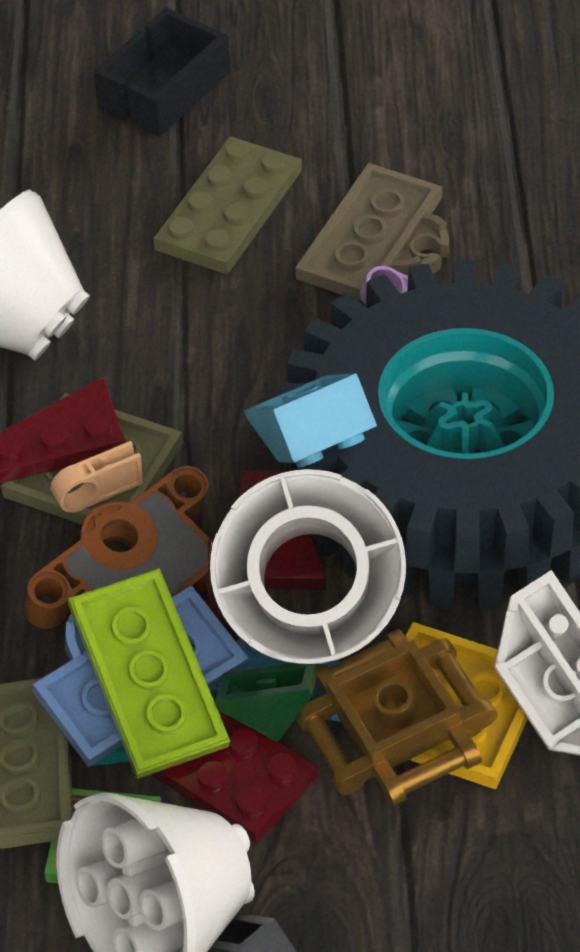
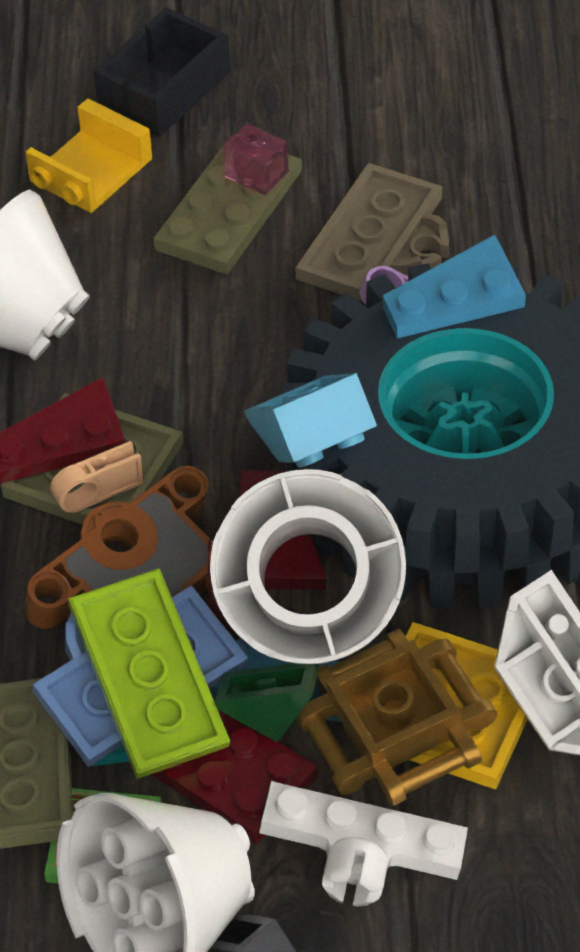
none -> yellow panel [25,98,152,213]
none -> clear pink brick [222,123,289,195]
none -> white plate [259,781,468,907]
none -> dark azure wing [383,235,526,339]

